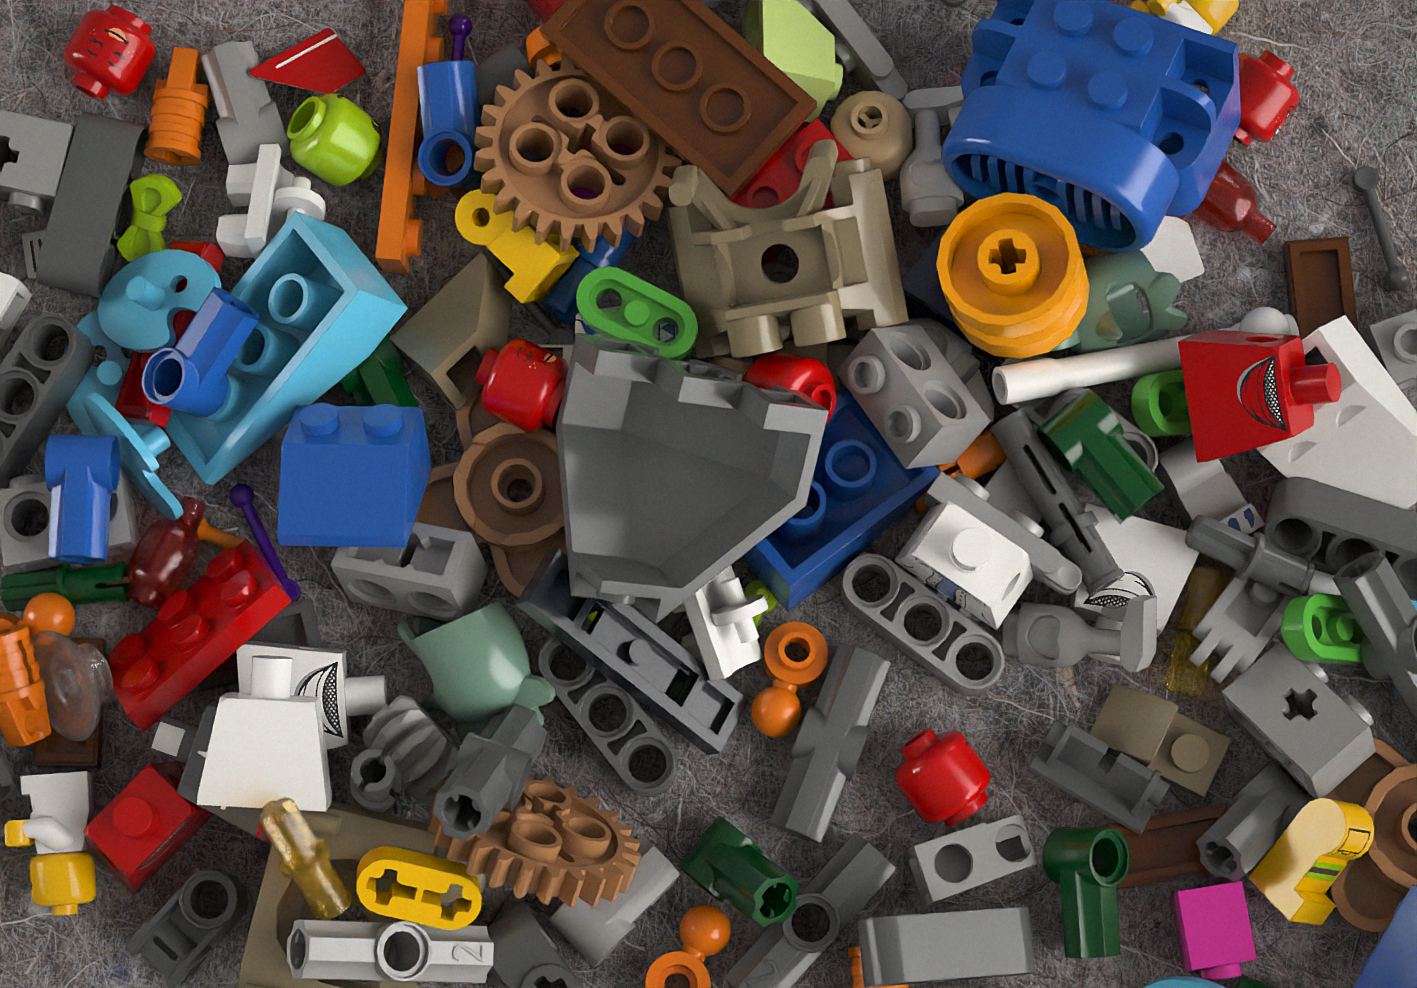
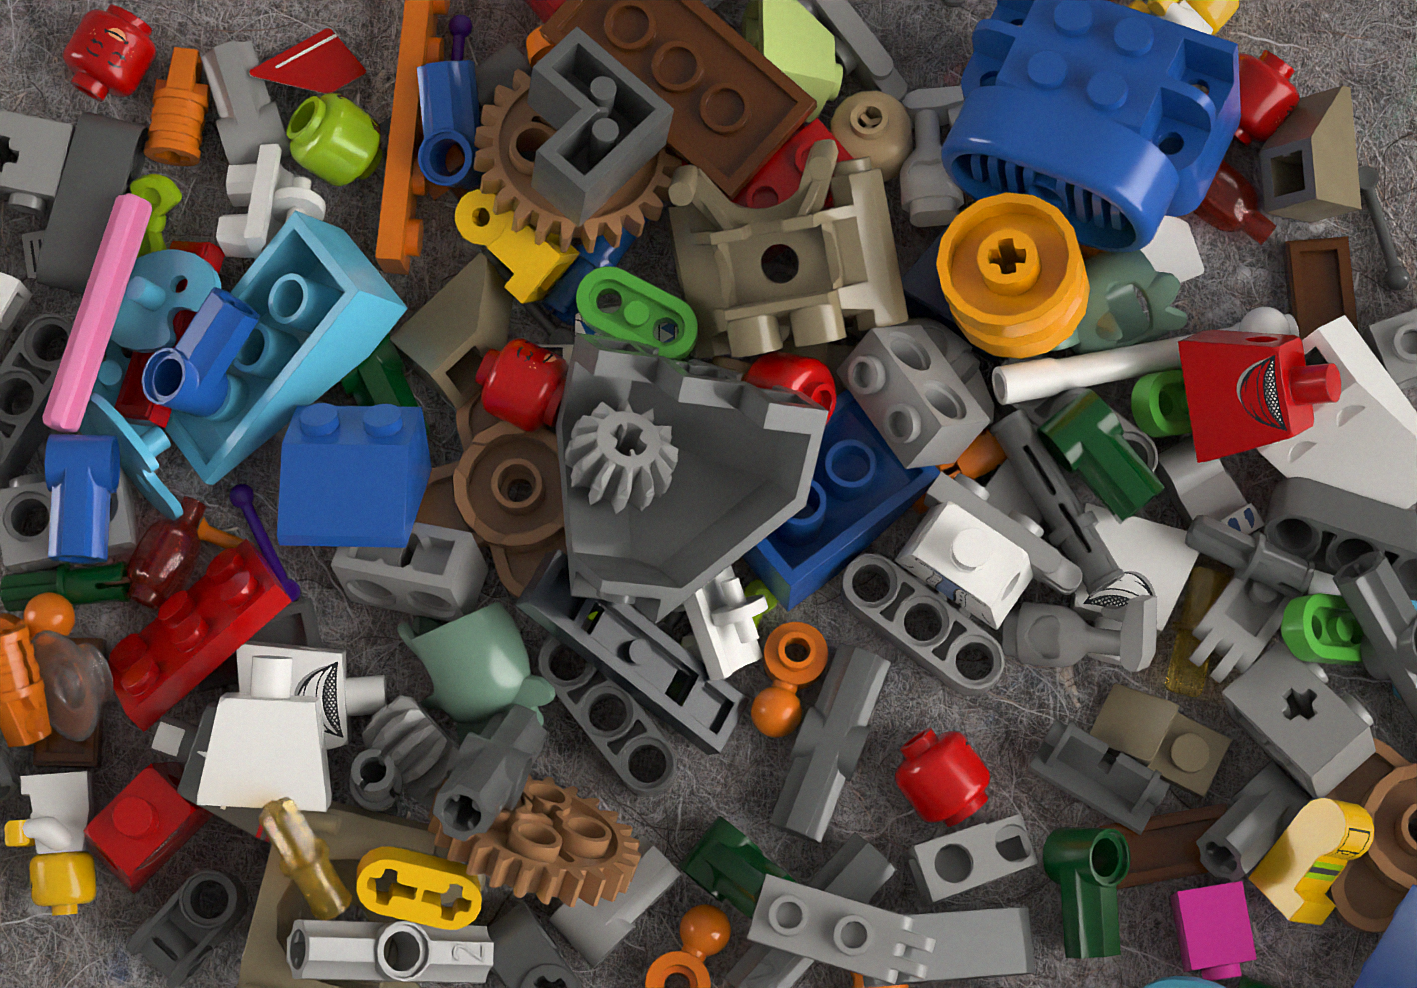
none -> bright pink axle [42,193,152,433]
none -> dark grey brick [527,26,674,227]
none -> light grey gear [565,399,679,514]
none -> light grey hinge [747,874,936,984]
none -> dark tan slope [1259,85,1362,223]

